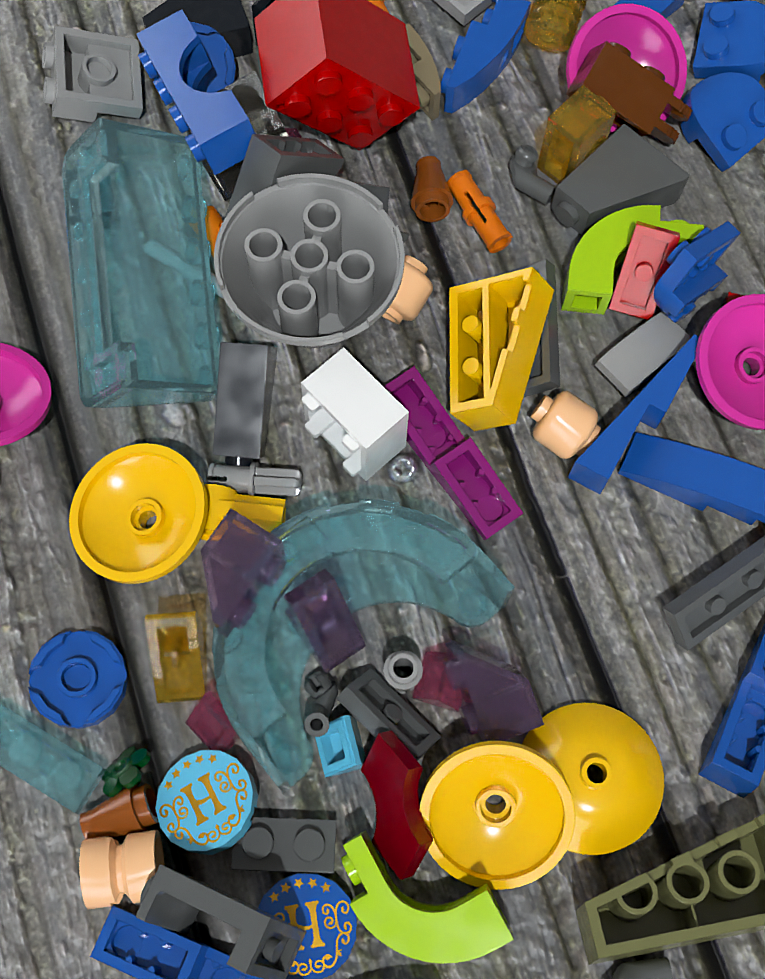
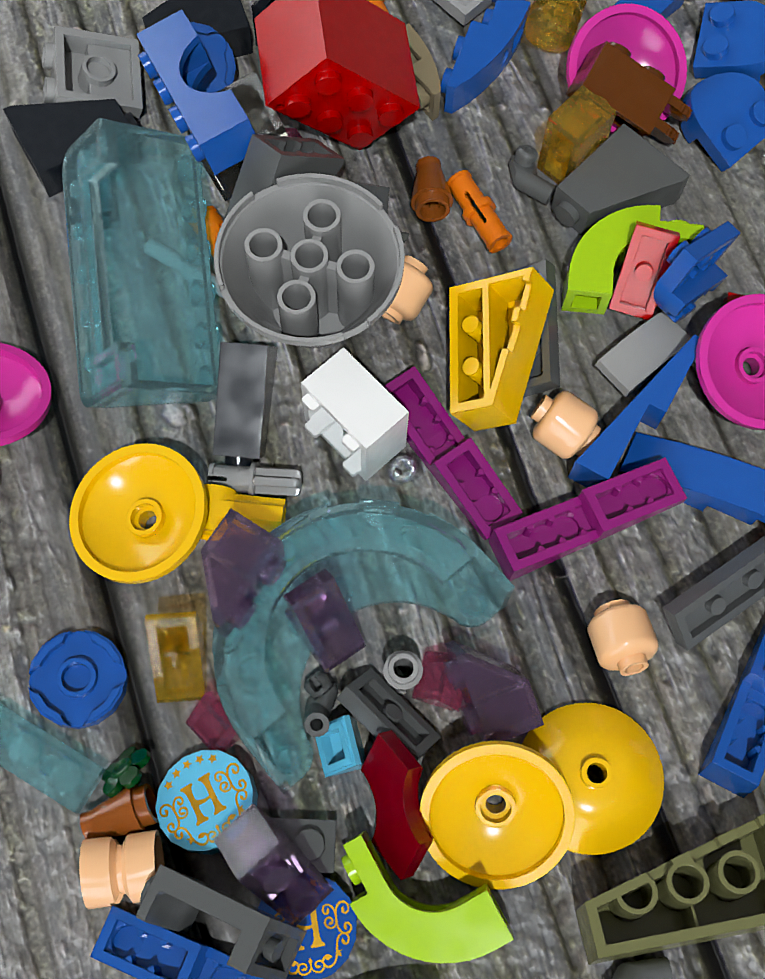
none -> black slope [3,99,141,198]
none -> clear purple slope [213,803,334,926]
none -> magenta slope [488,457,687,582]
none -> light nougat head [587,599,659,676]

